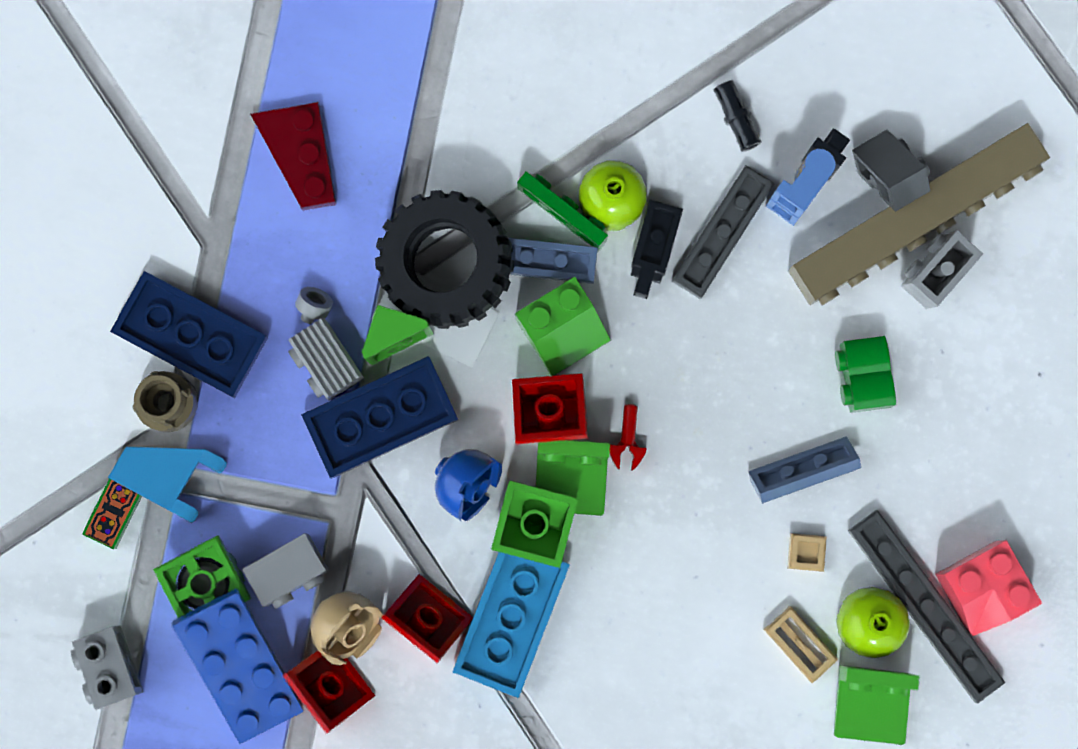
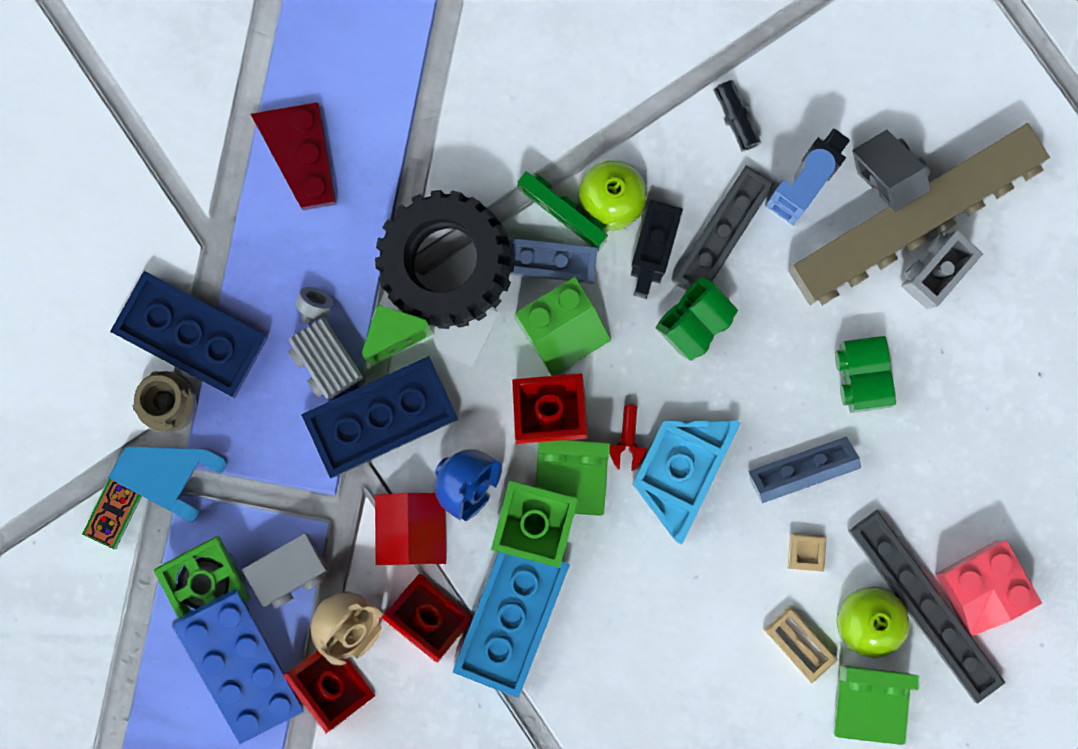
light grey brick [71,625,143,710] -> none
none -> red slope [375,493,446,565]
none -> medium azure wing [632,420,741,545]
none -> green brick [655,277,738,361]

